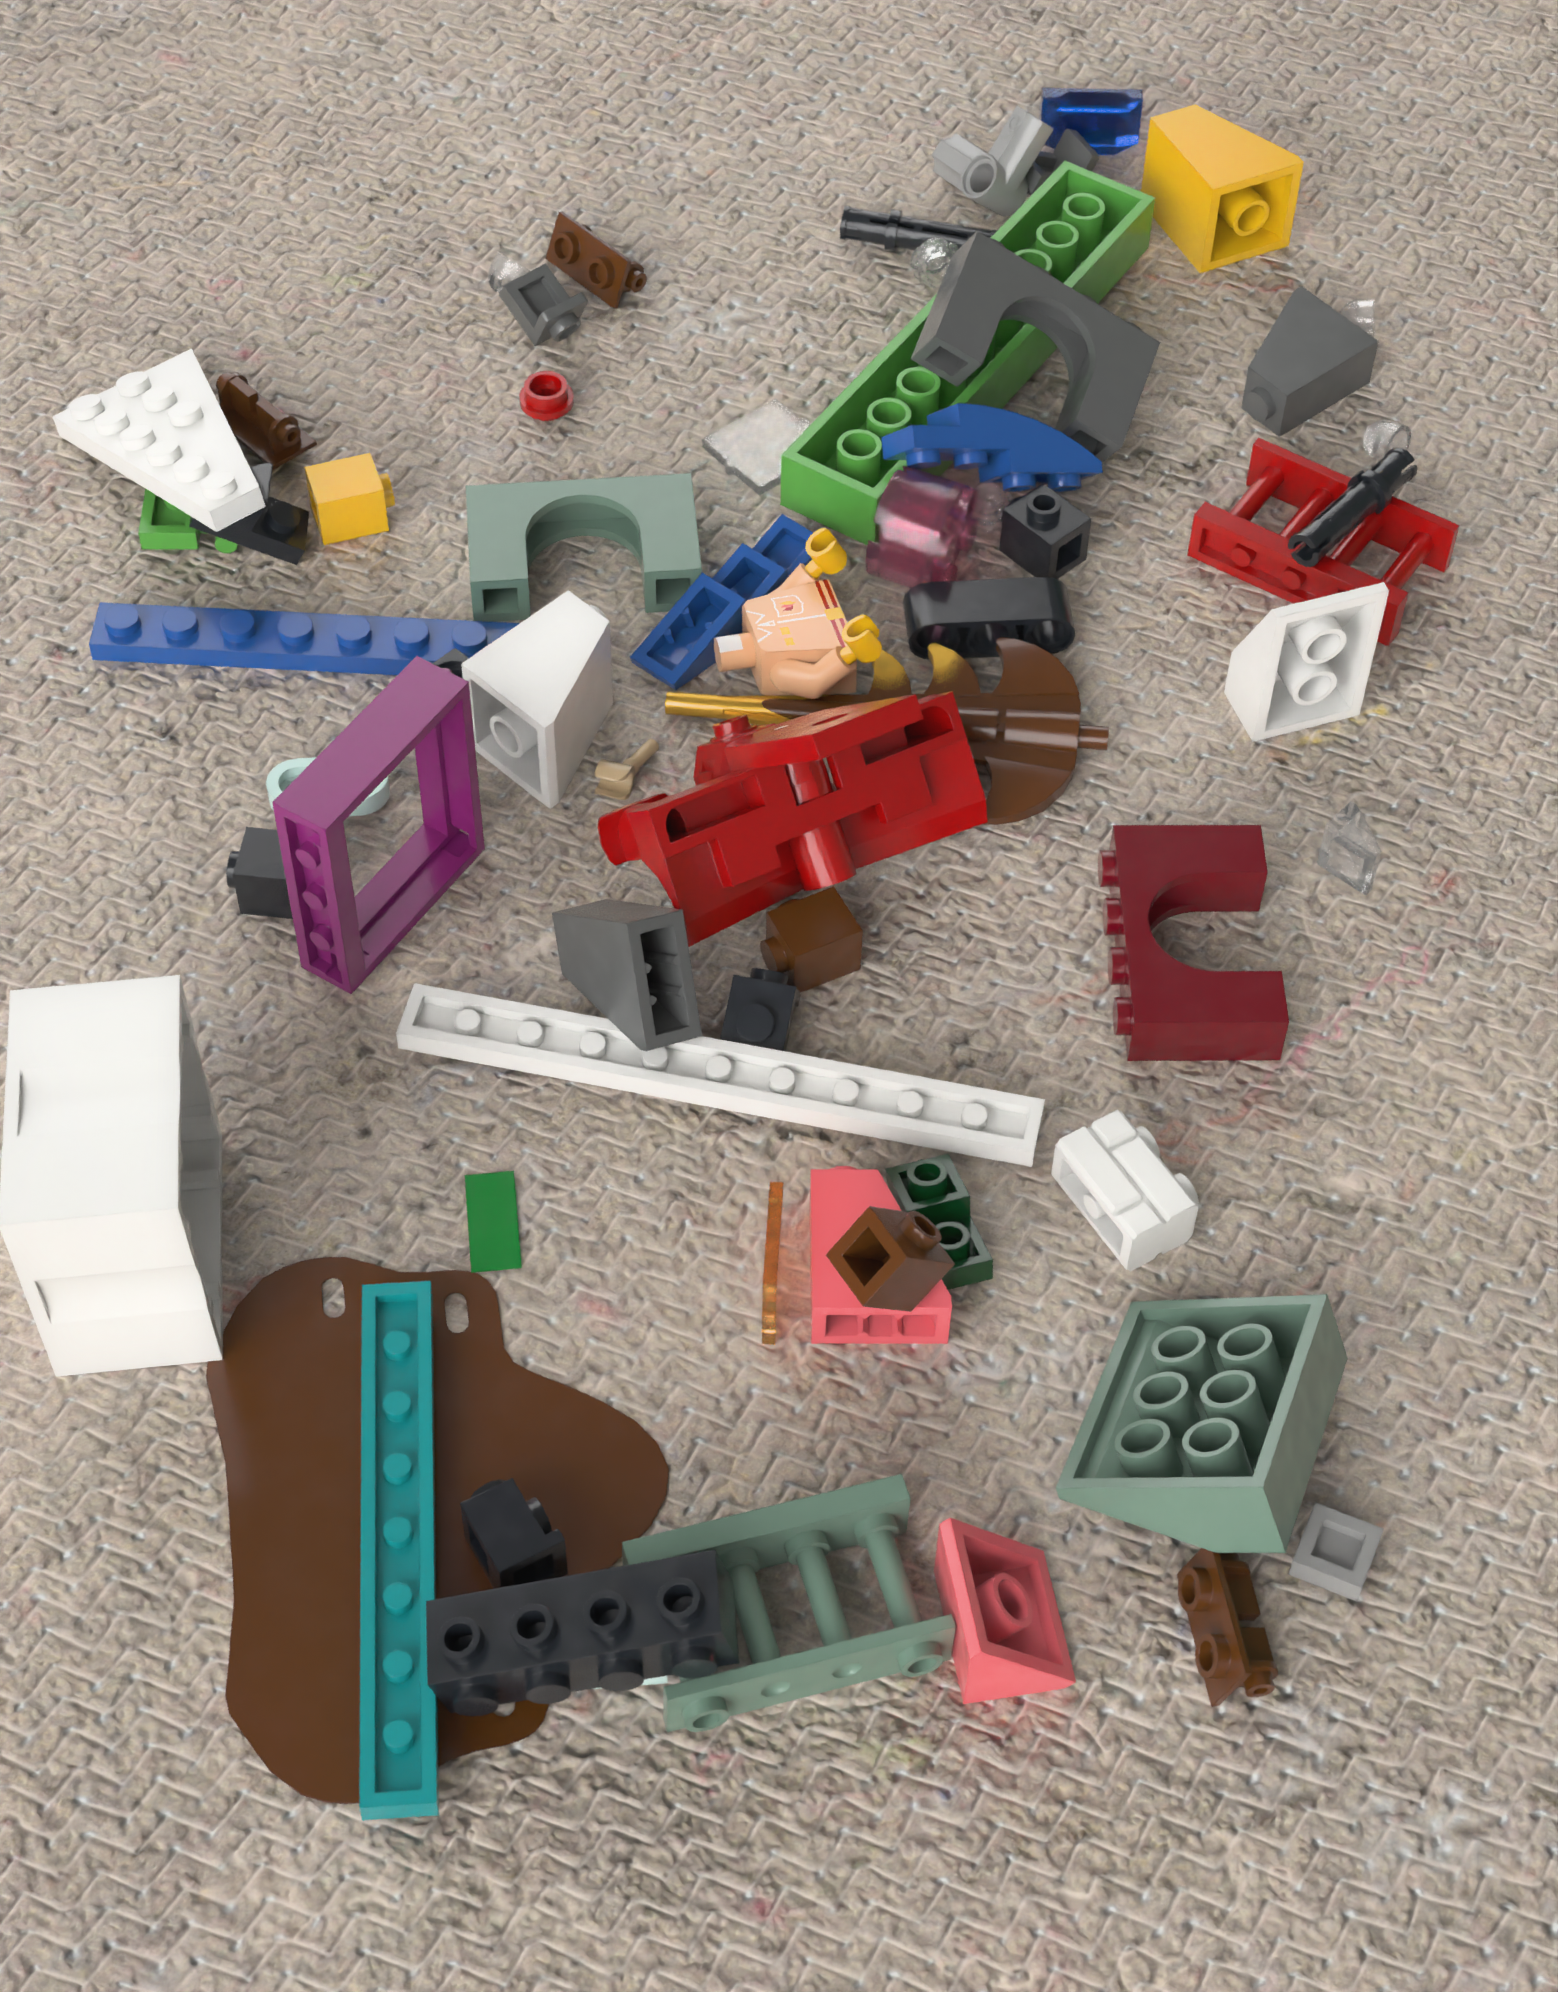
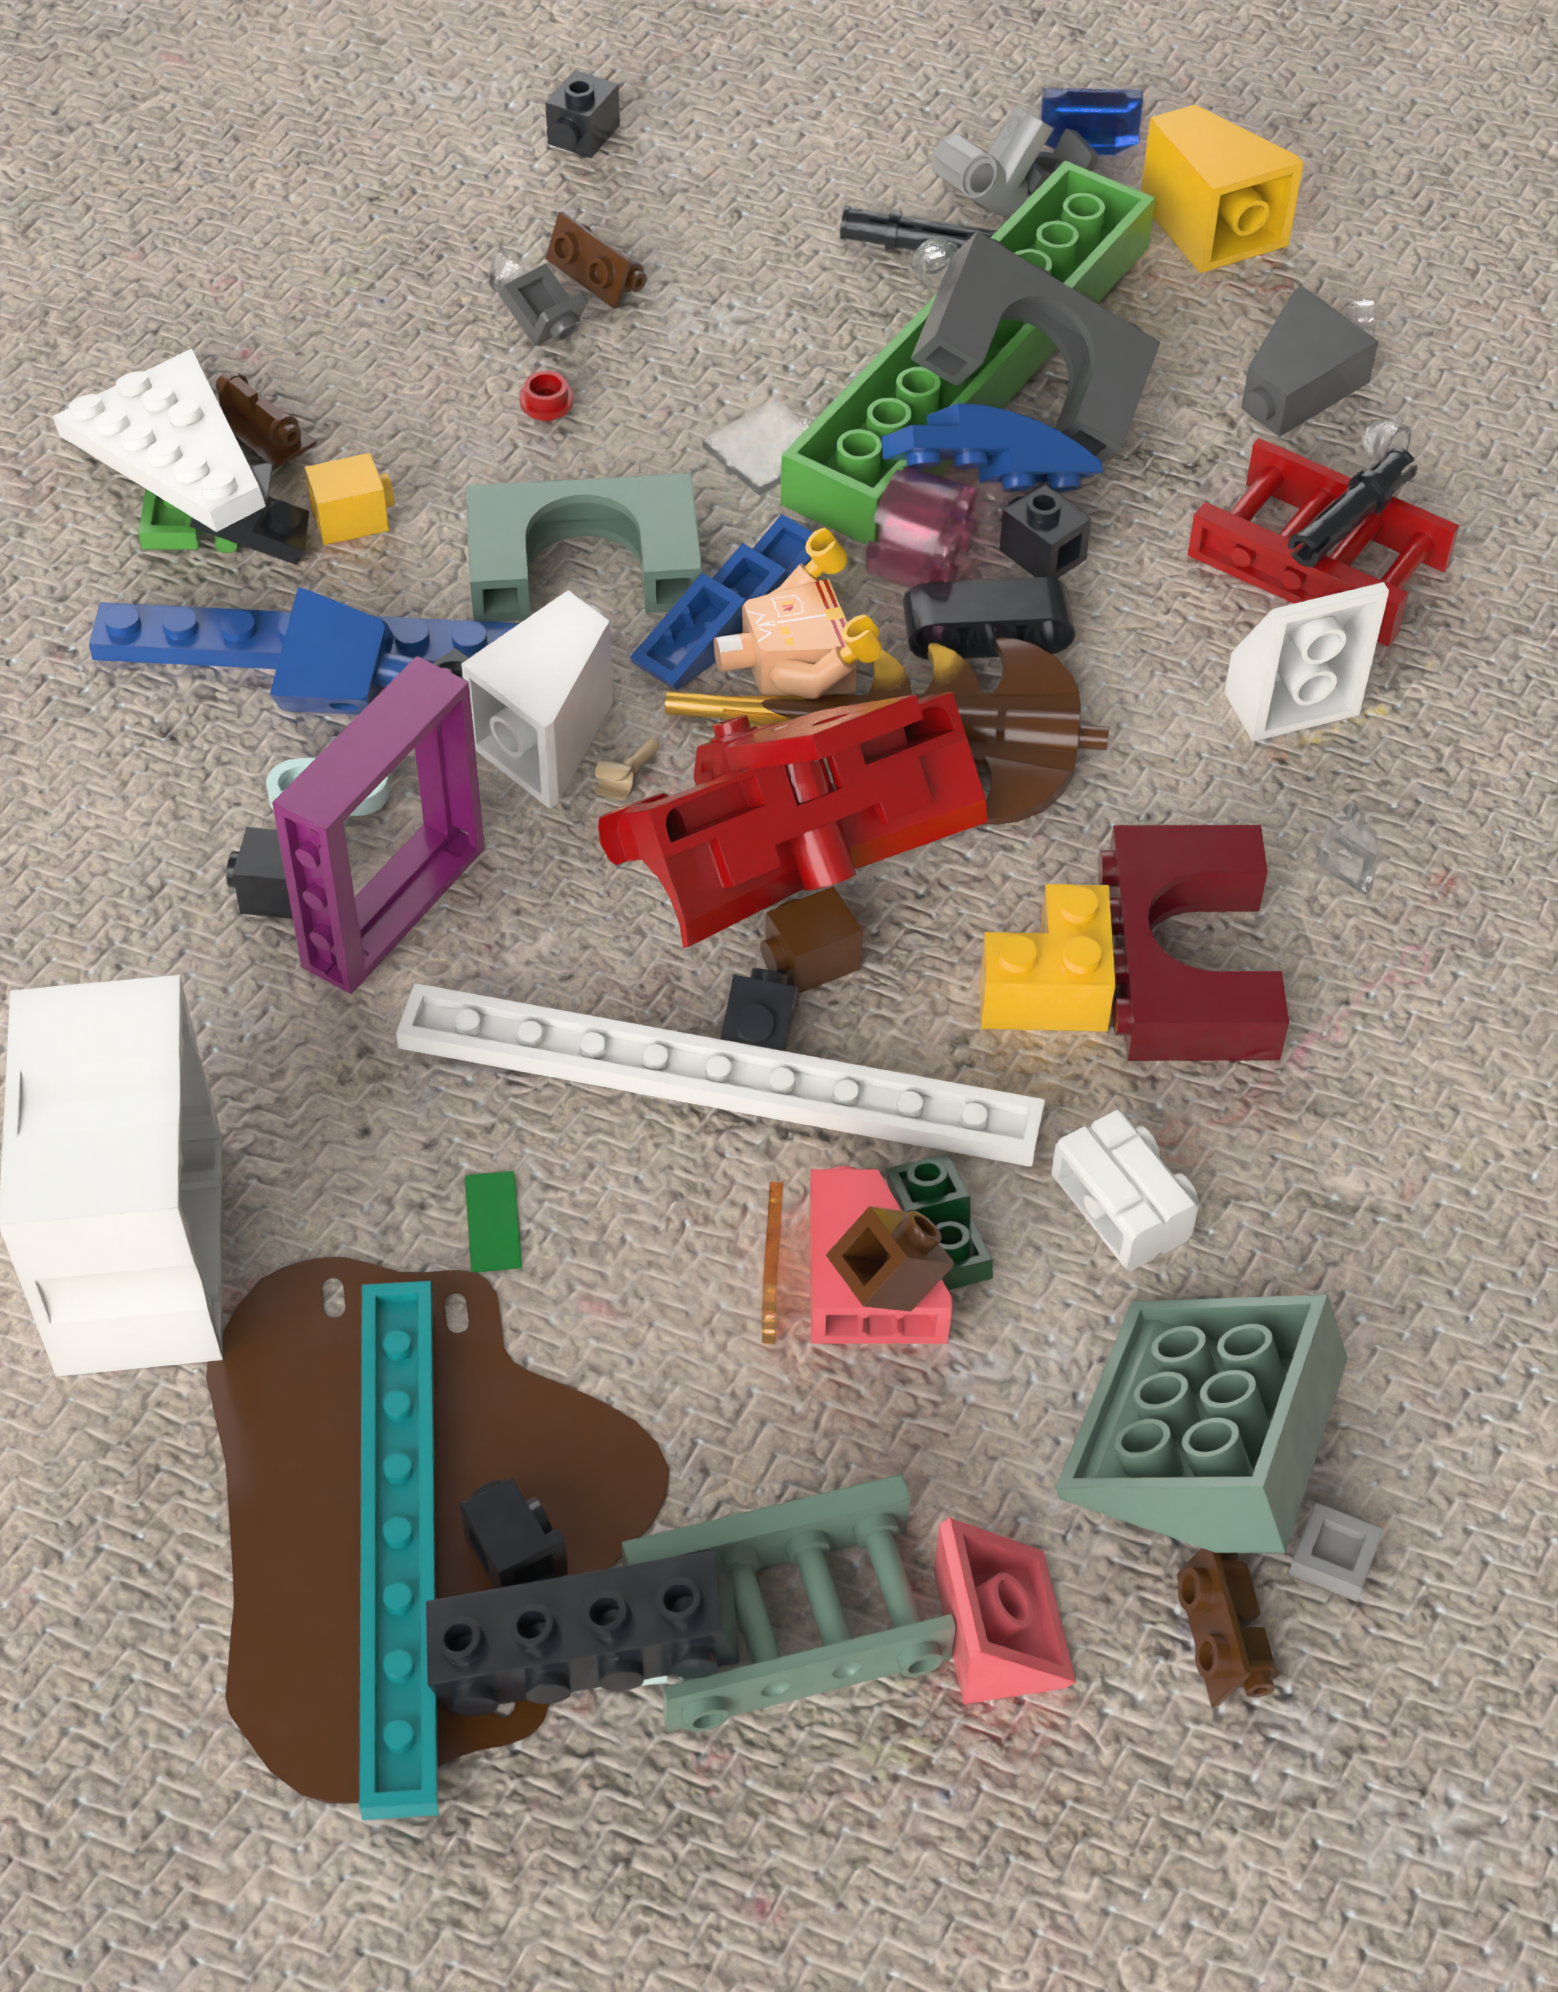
dark grey slope [552,899,702,1051] -> none
none -> blue torso [270,587,414,715]
none -> black brick [545,70,620,158]
none -> yellow brick [979,884,1115,1032]

